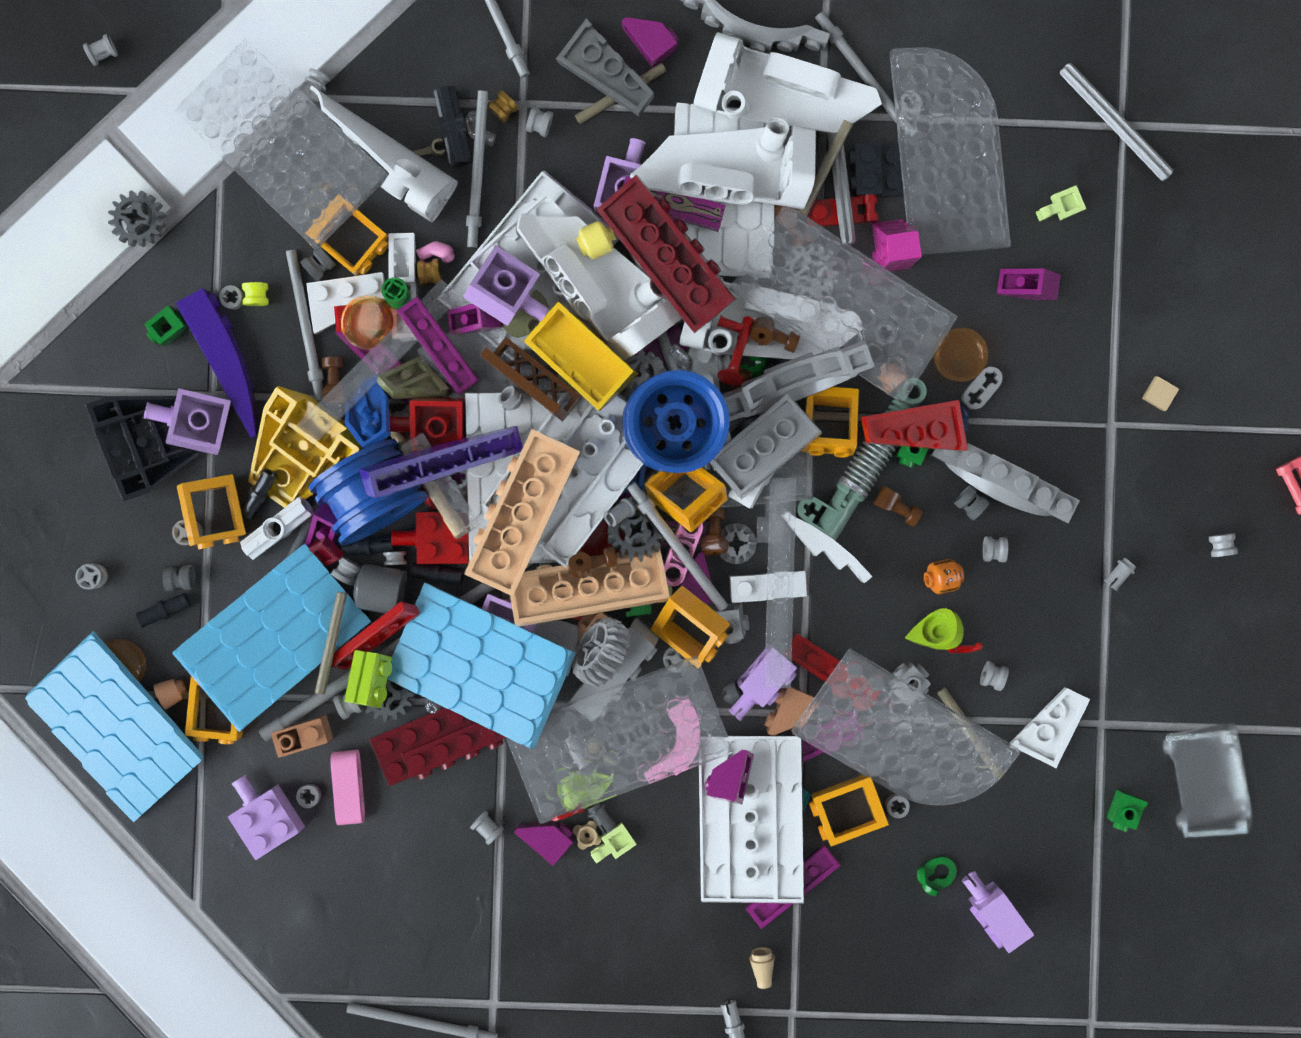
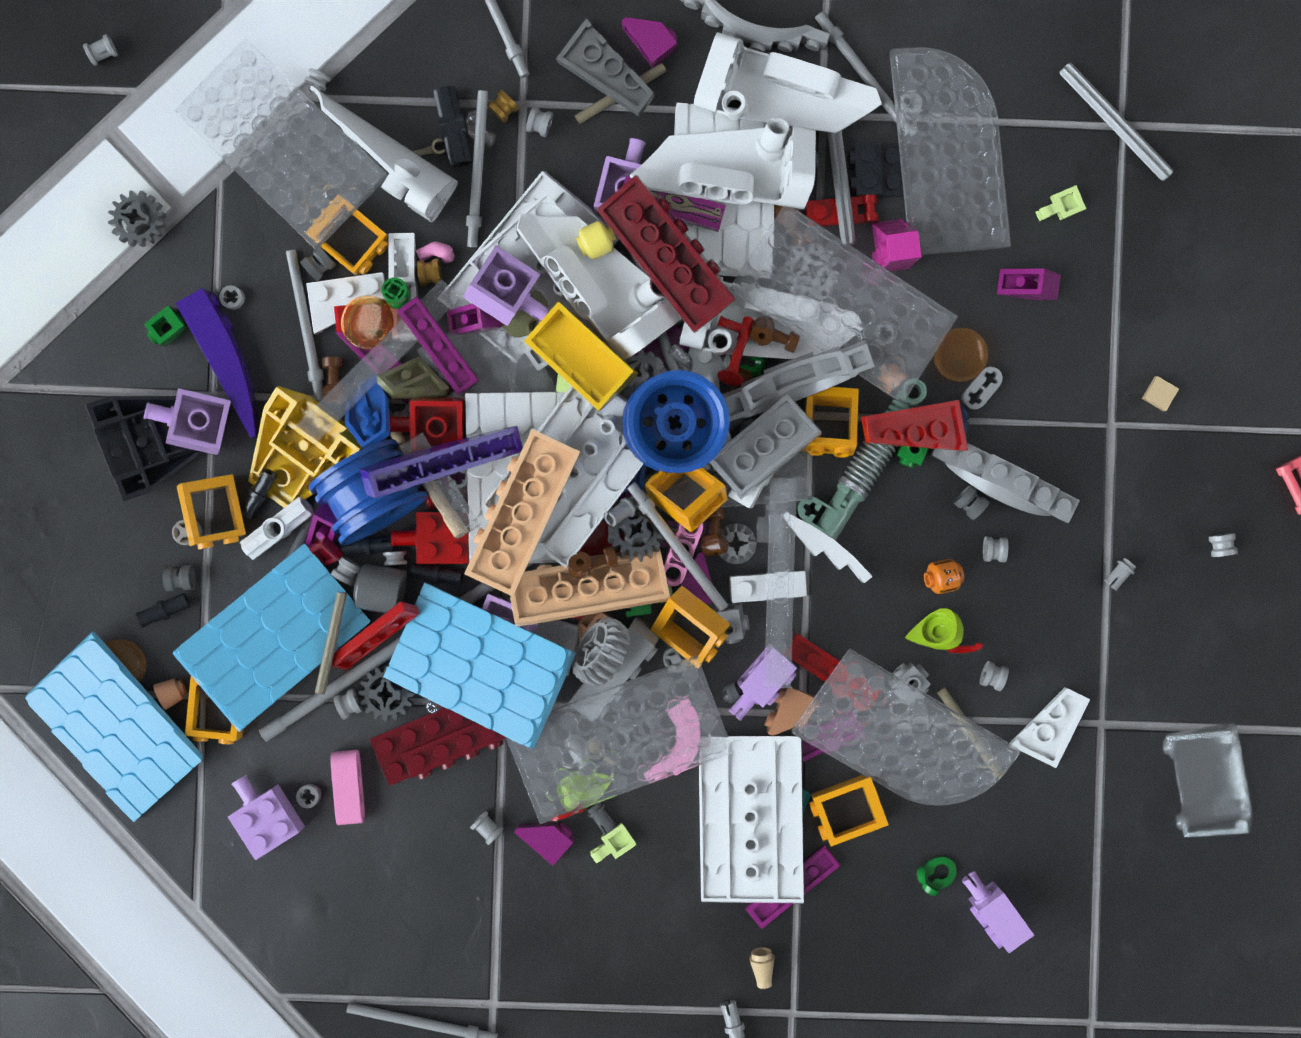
light grey wheel [76,563,108,590] -> none
neon yellow wheel [242,282,269,306] -> none
nougat slope [271,715,334,758] -> none
lime brick [344,650,392,708] -> none
reddish brown fence [480,337,583,422] -> none
light grey plate [499,386,523,411] -> none
tan plate [573,820,602,850] -> none
magenta slope [705,749,754,805] -> none
dark tan bar [797,120,853,218] -> none
reddish brown leg [873,486,923,527] -> none
light grey bush [885,794,910,818] -> none
green brick [1106,790,1148,832] -> none

